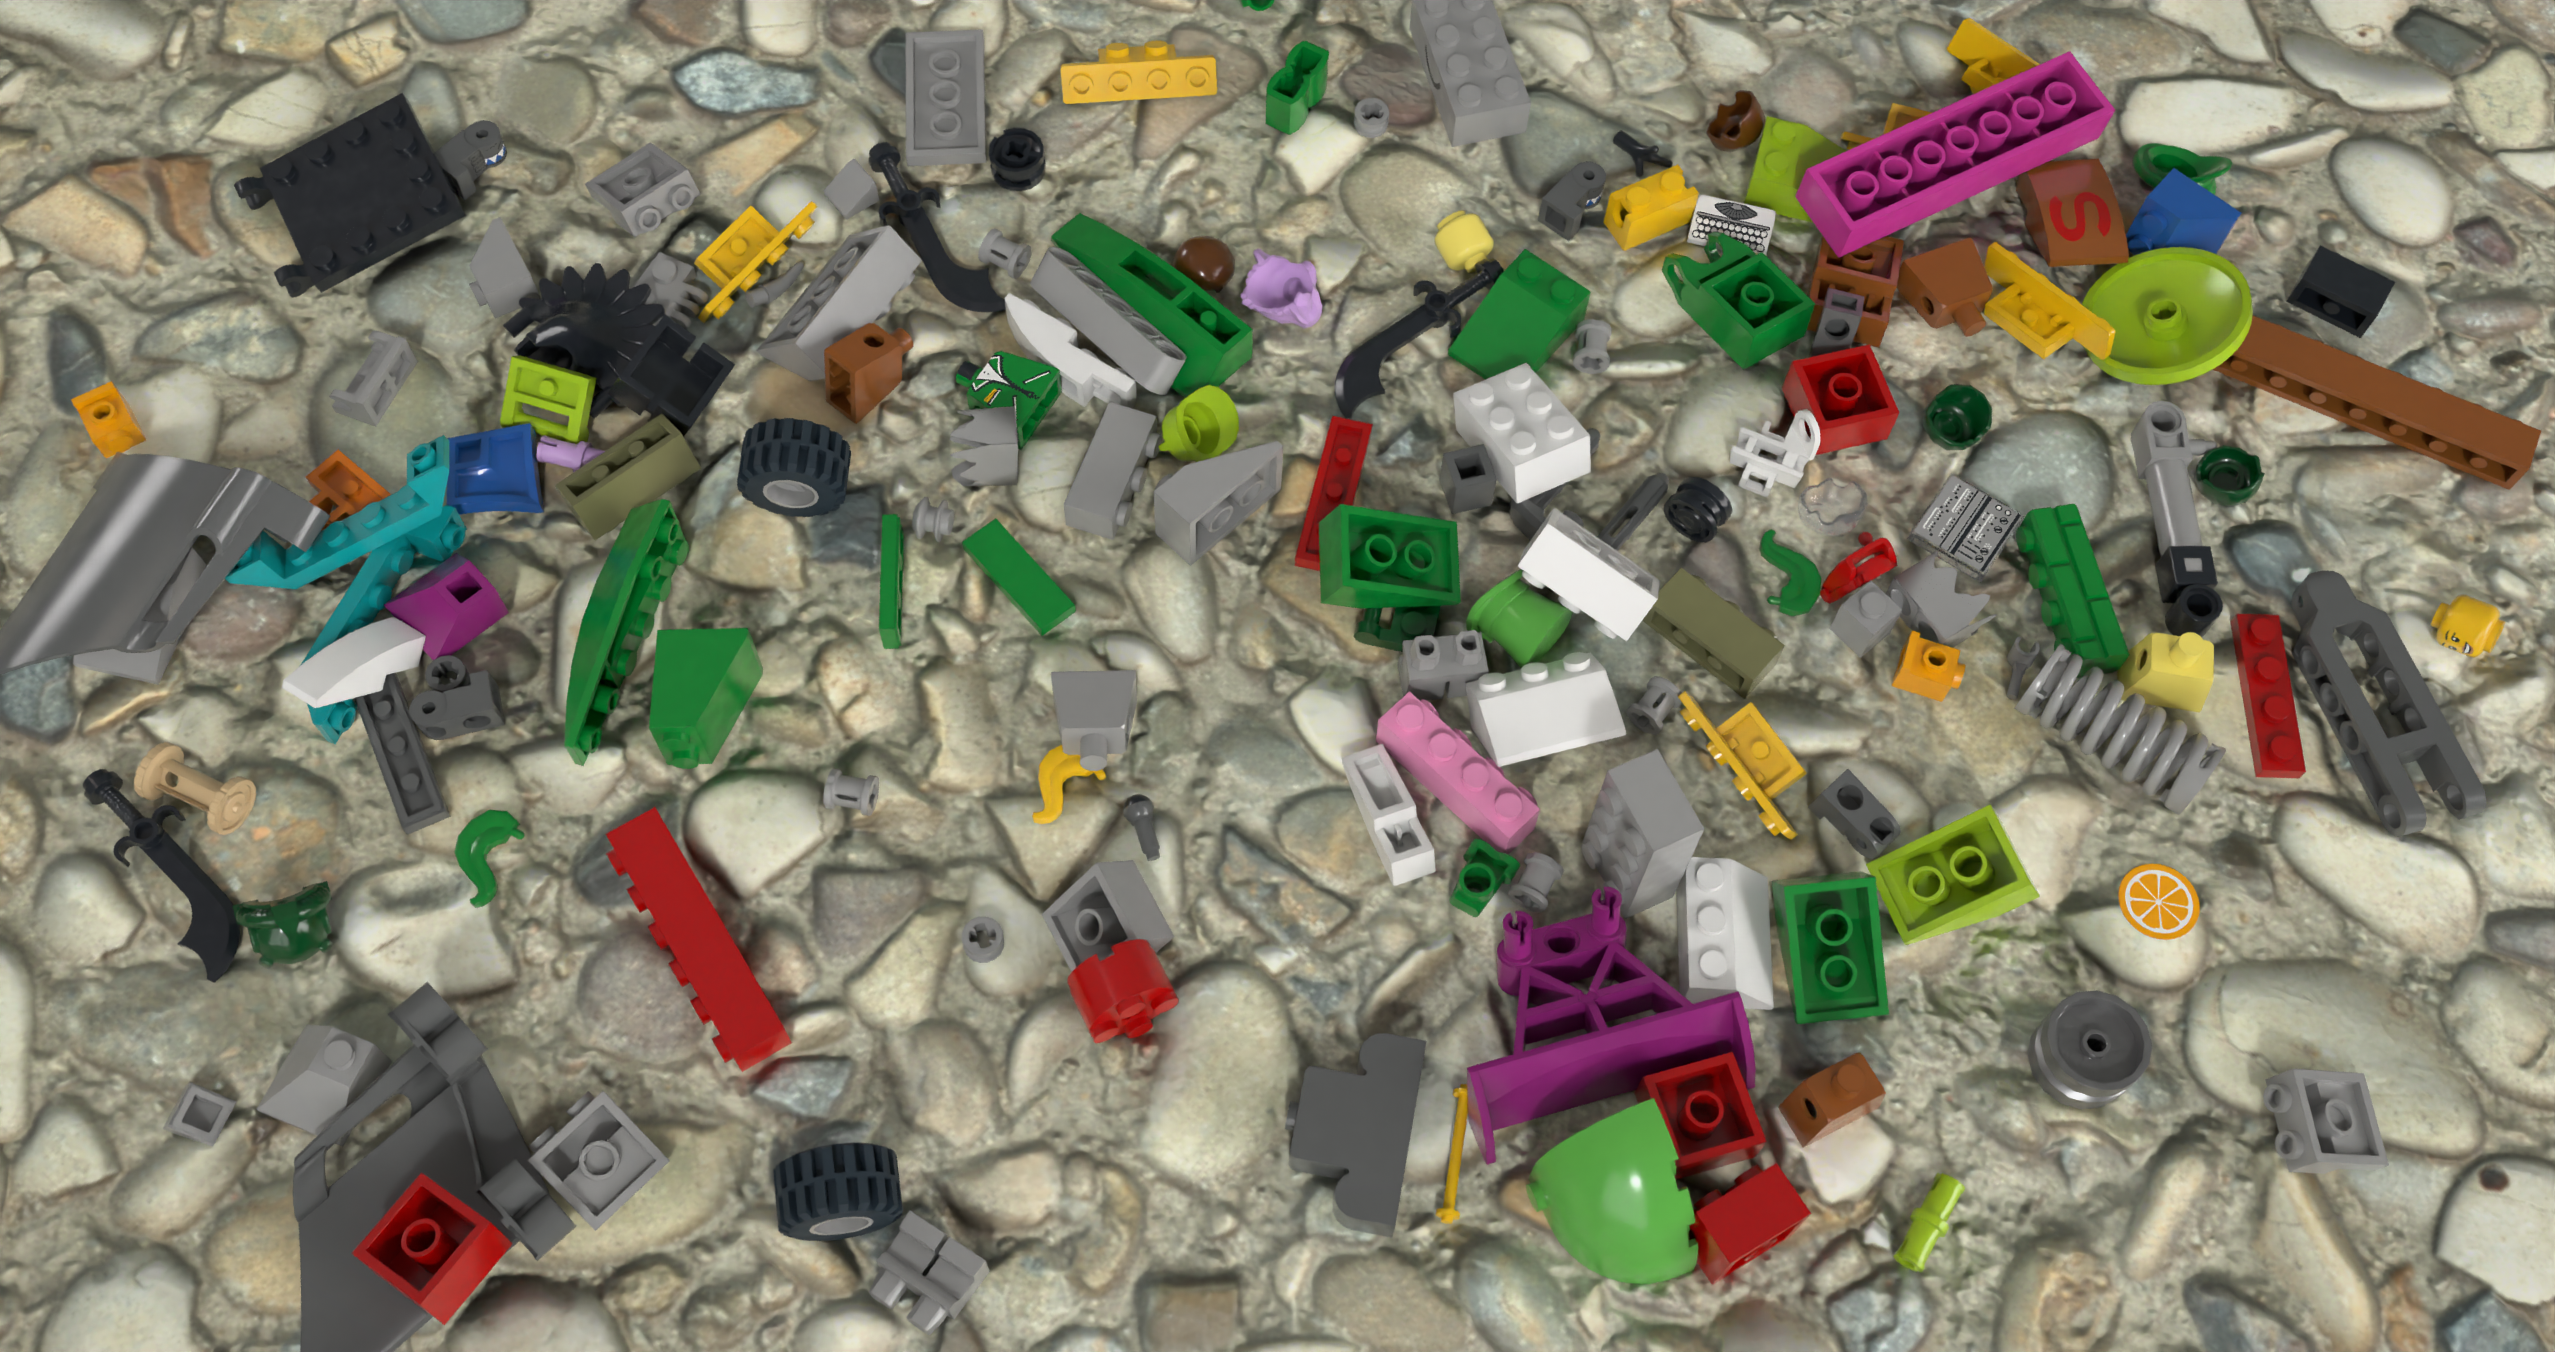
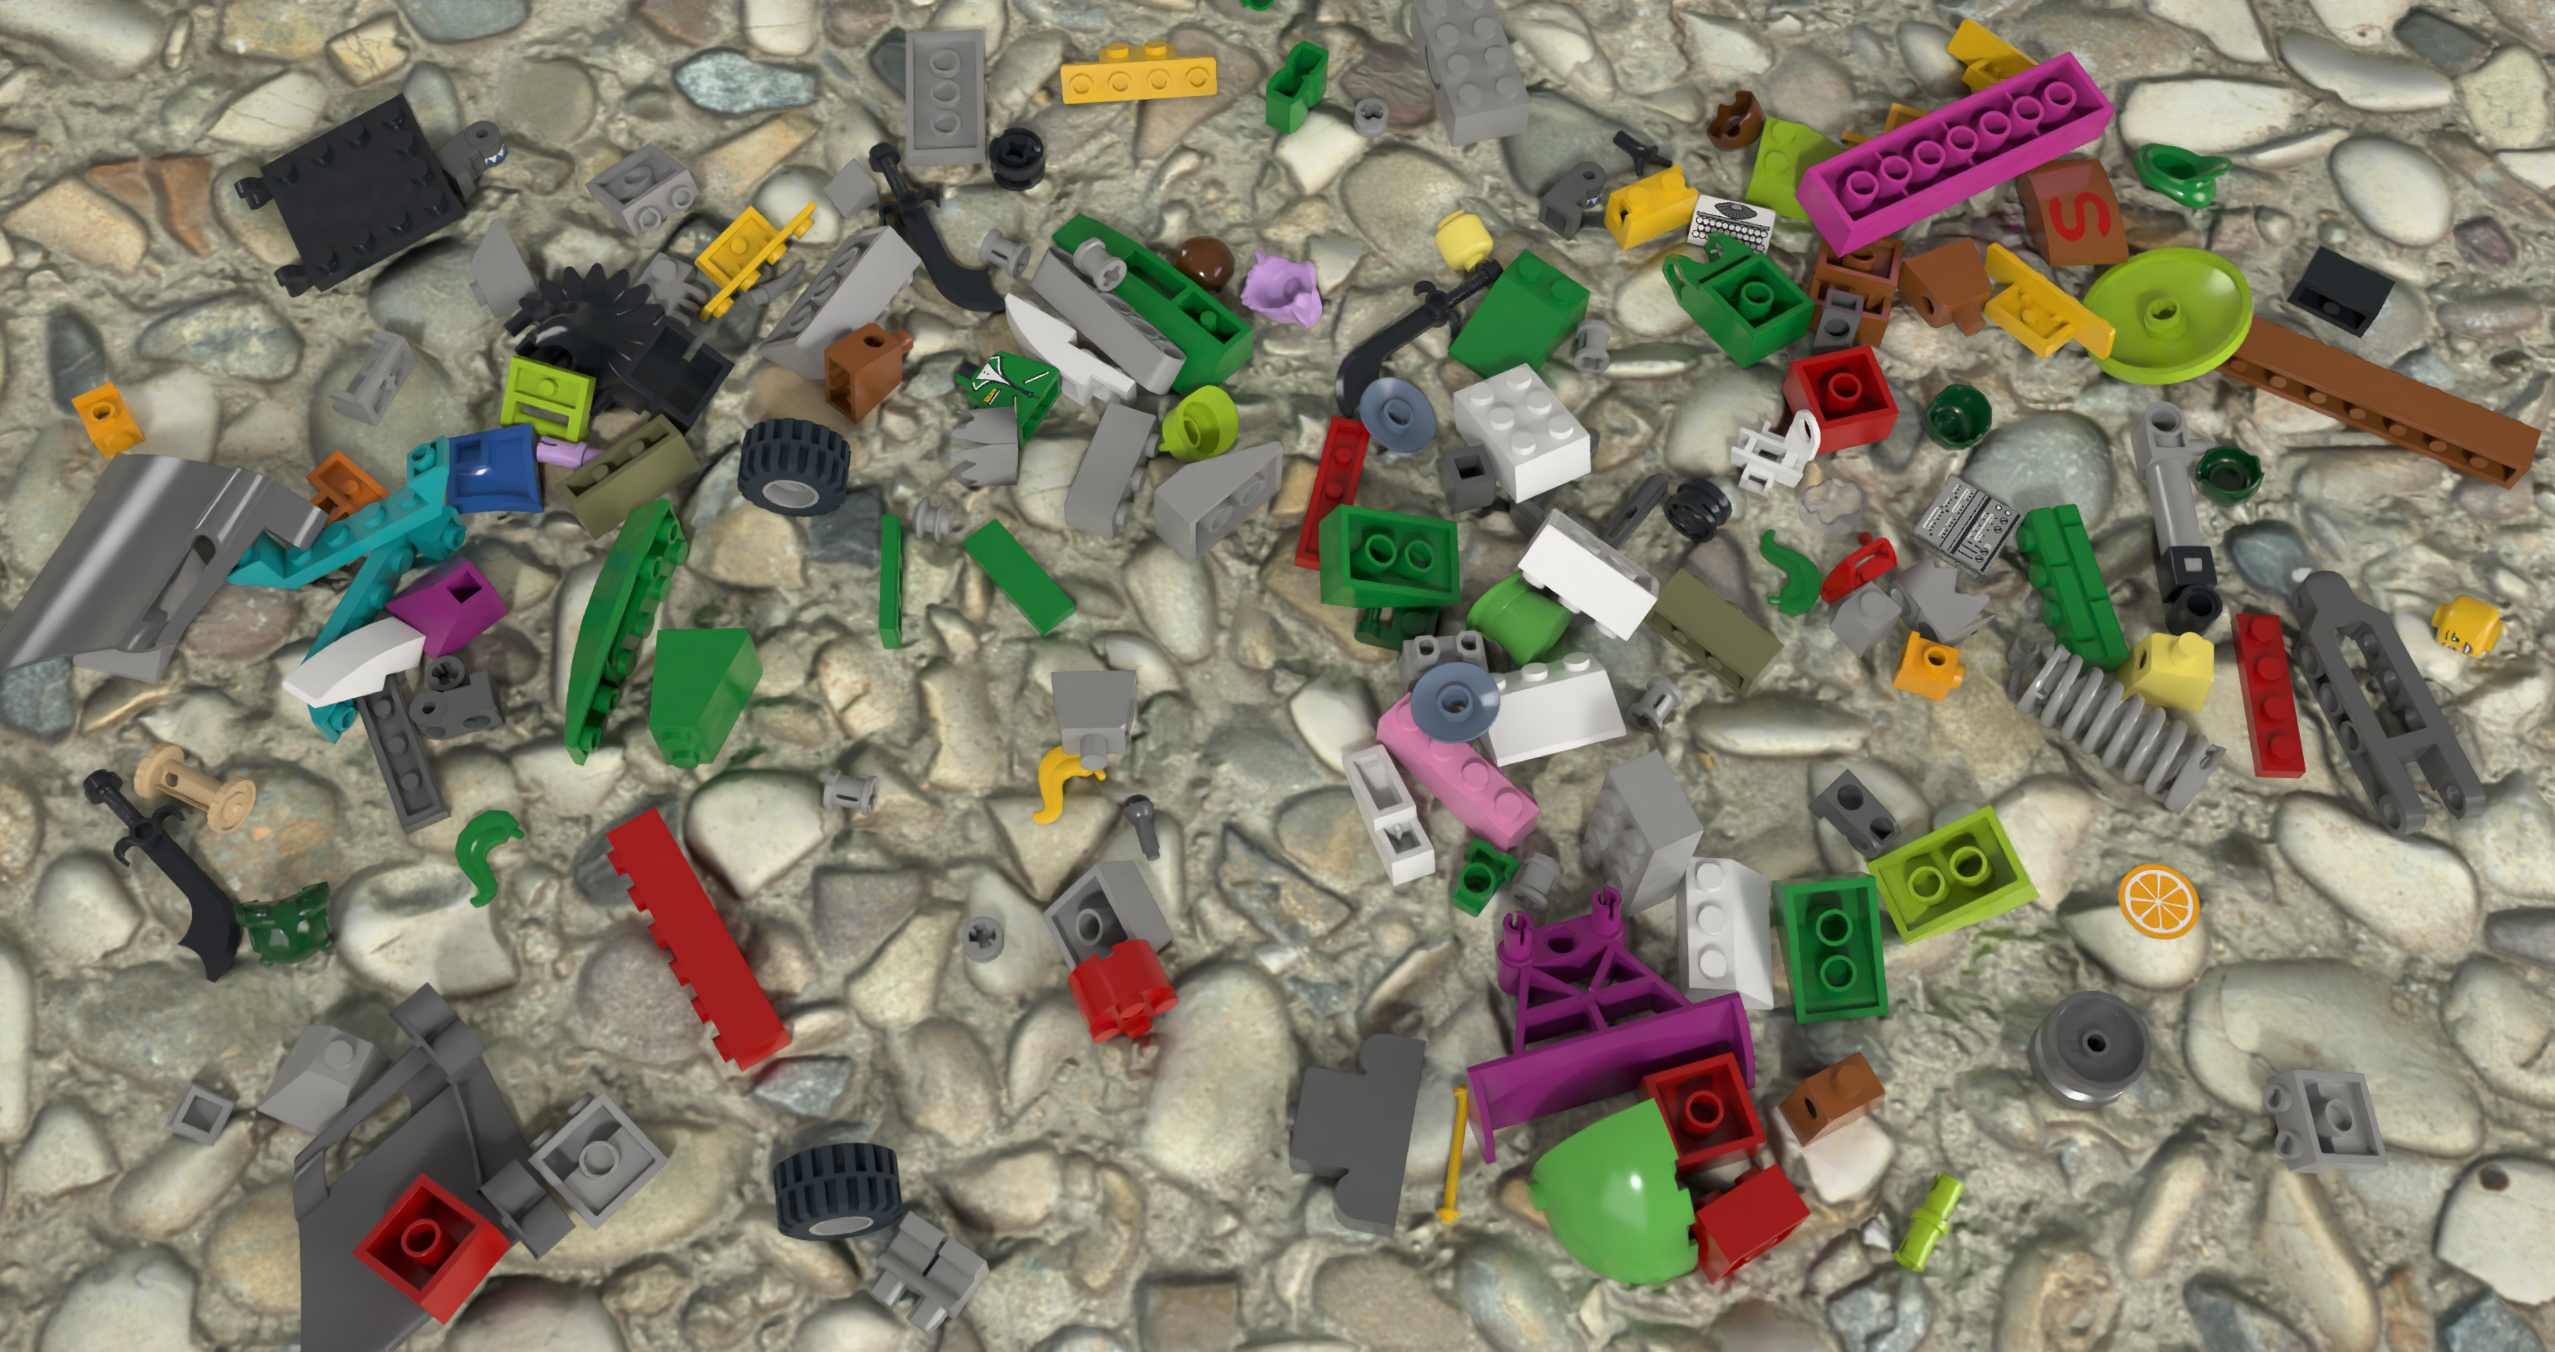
yellow bracket [1678,691,1807,840] -> none
blue slope [2126,168,2242,256] -> none
none -> light grey bush [1073,238,1127,292]
none -> sand blue dish [1360,377,1436,453]
none -> sand blue dish [1410,662,1501,744]

